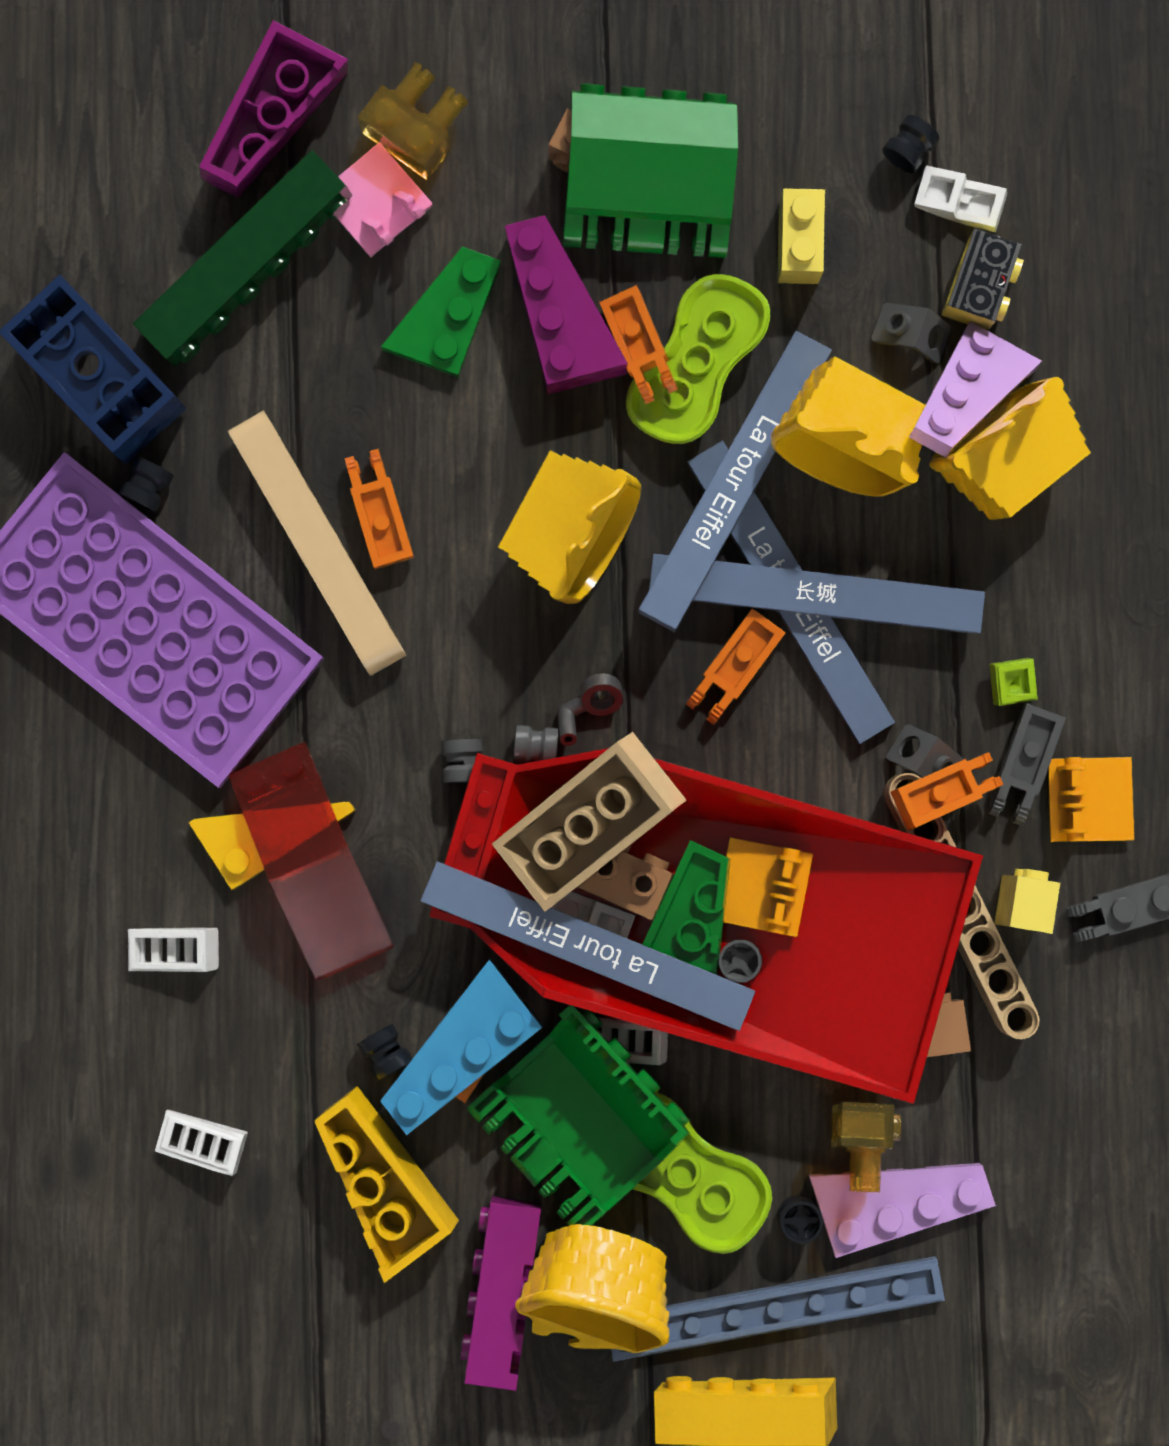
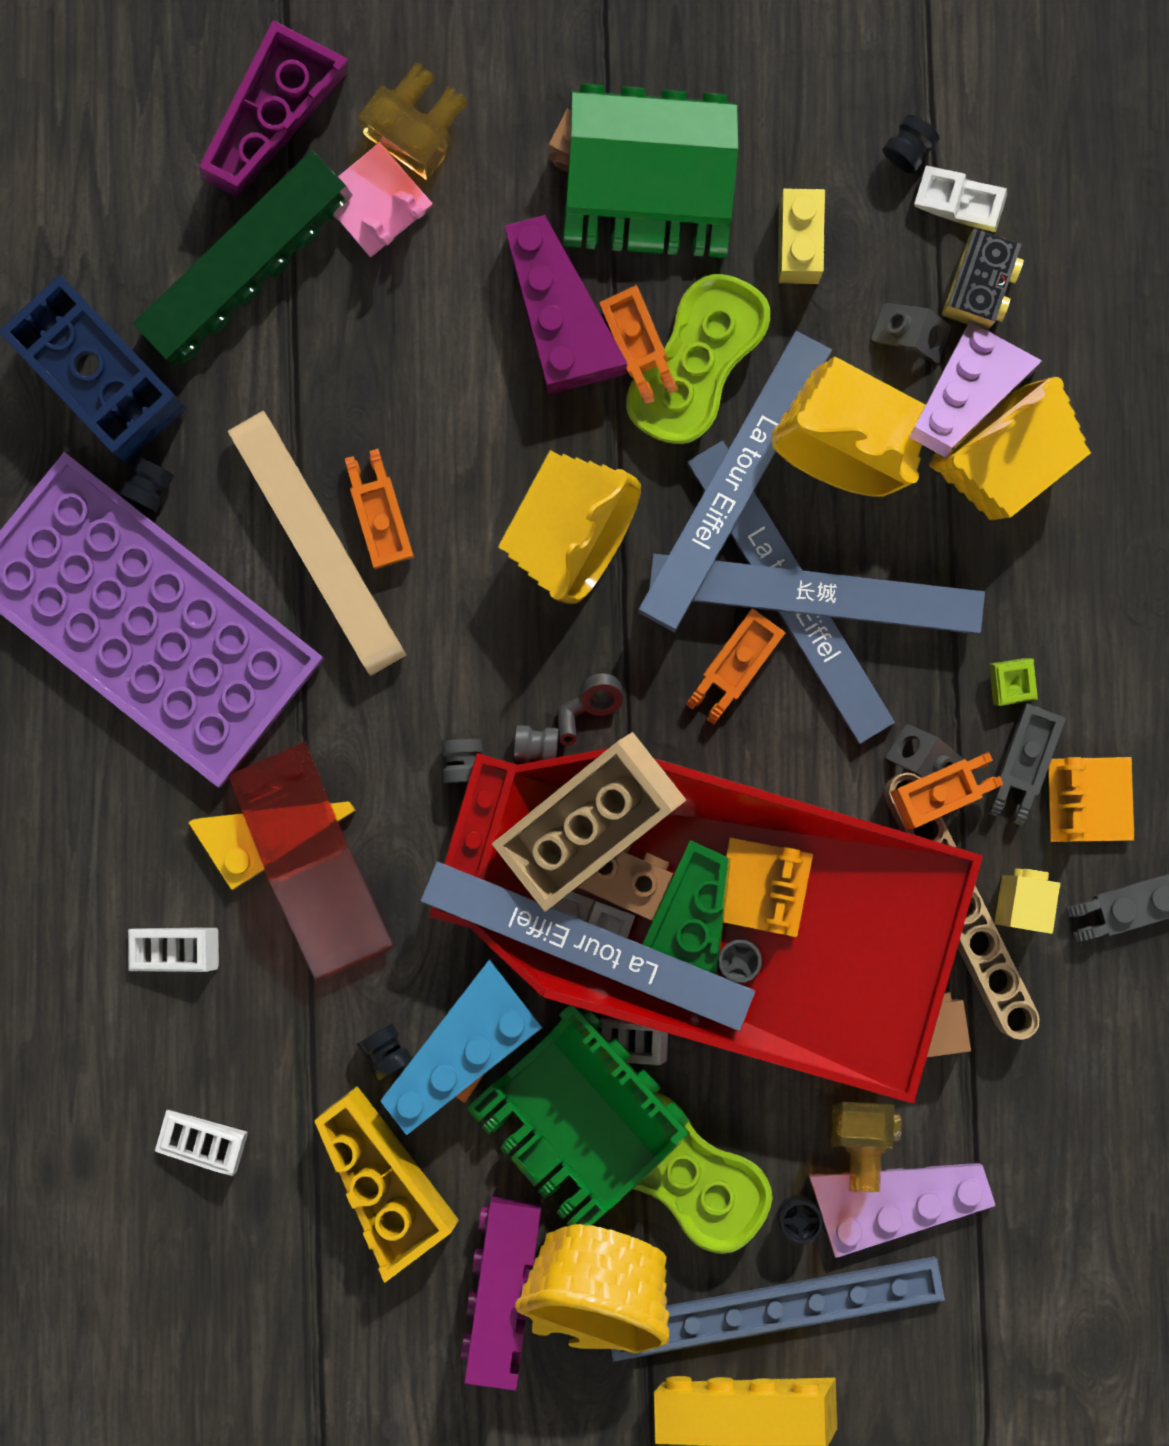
green wing [381,246,501,378] -> none

